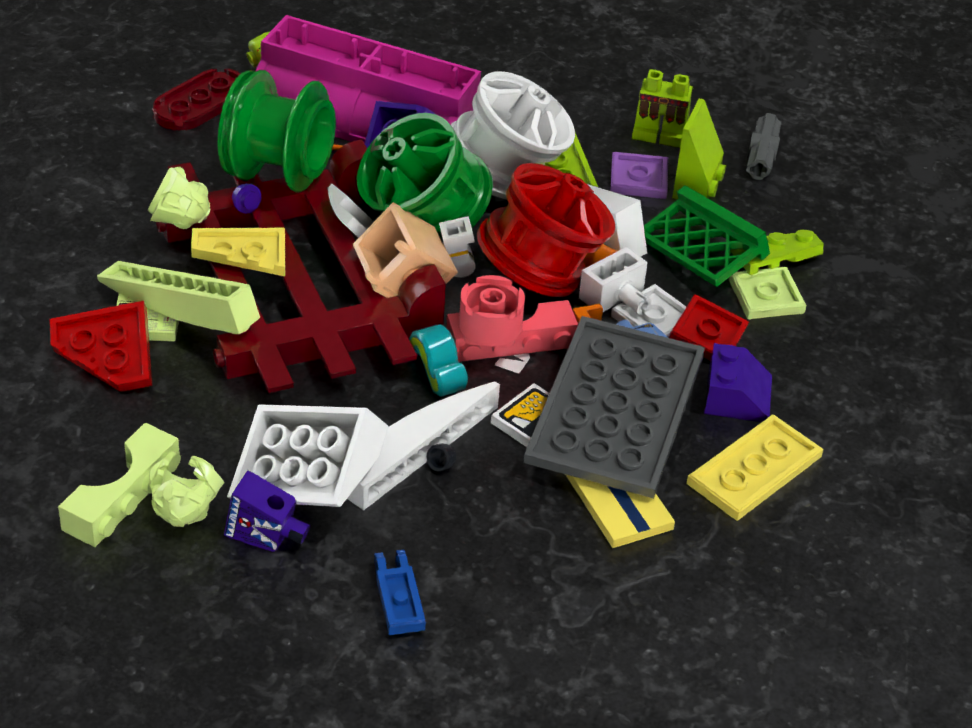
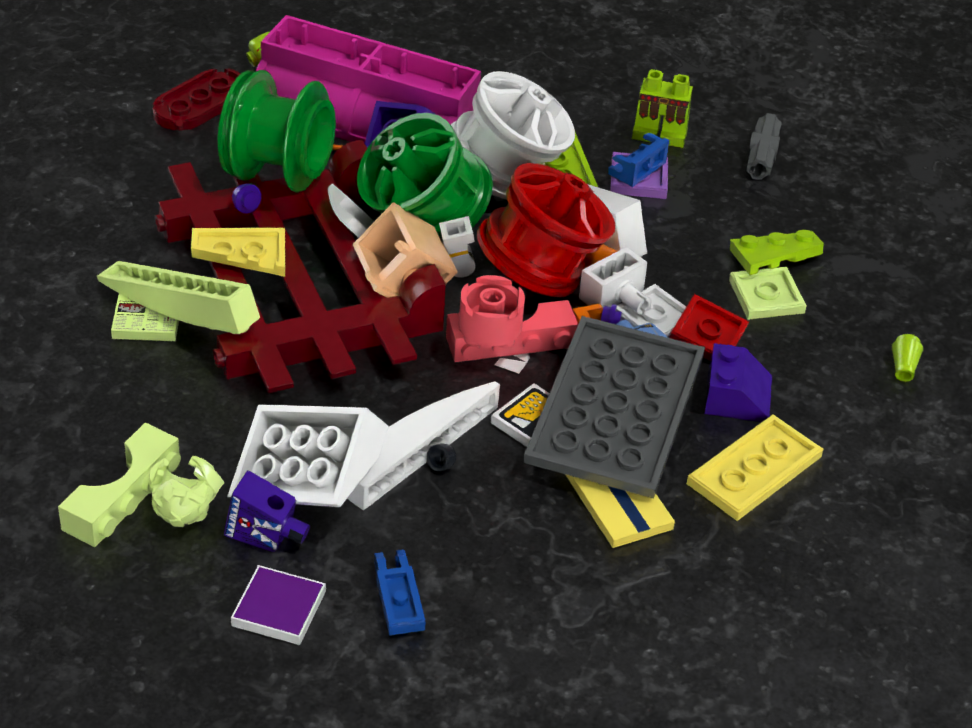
red plate [50,301,152,392] -> none
yellowish green helmet [147,167,211,229] -> none
teal animal [409,324,468,397] -> none
green fence [644,185,770,287] -> none
lime slope [672,98,726,199] -> none
none -> dark purple tile [231,565,326,645]
none -> dark purple plate [601,304,622,324]
none -> blue hinge [608,133,669,187]
none -> lime cone [892,334,923,382]

